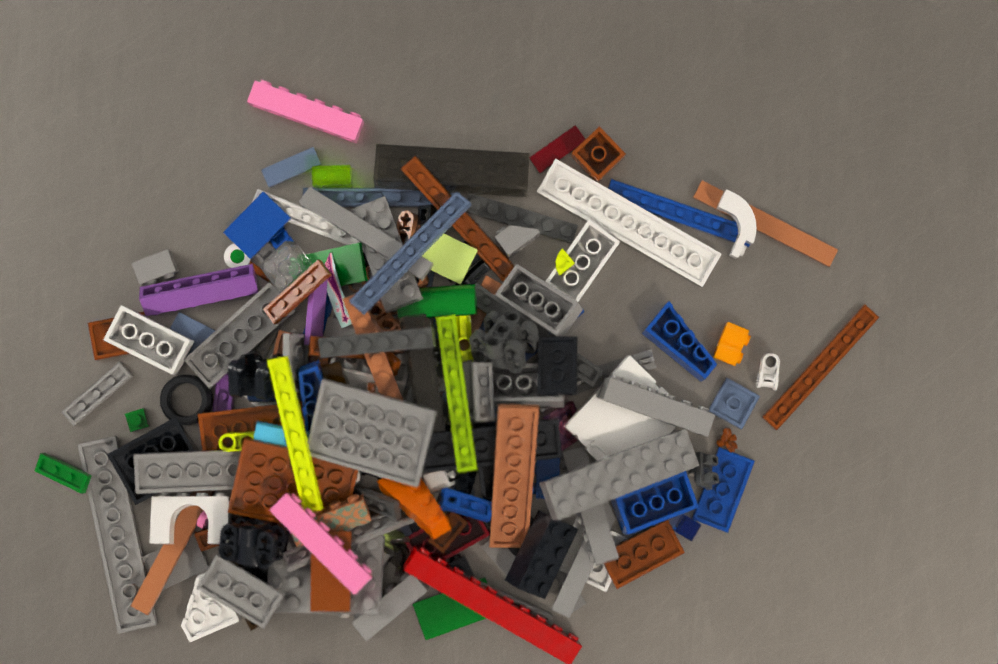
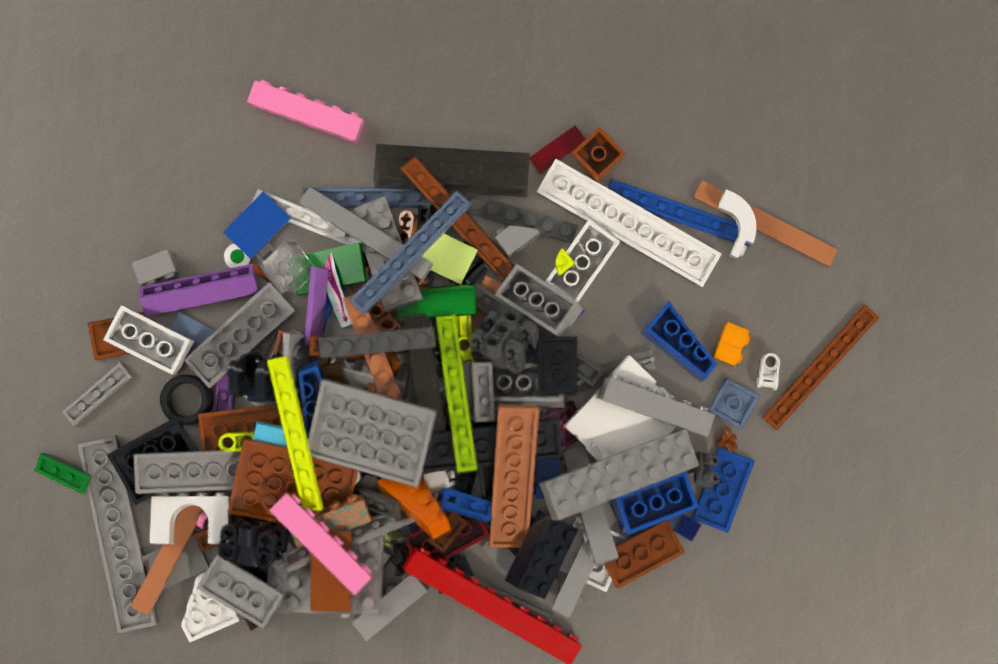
green plate [125,408,150,432] -> none
sand blue tile [261,147,321,188] -> none
tile [263,259,332,324] -> none
blue plate [270,227,294,253] -> none
clear neon green piece [312,165,353,188] -> none
green tile [413,577,488,640] -> none

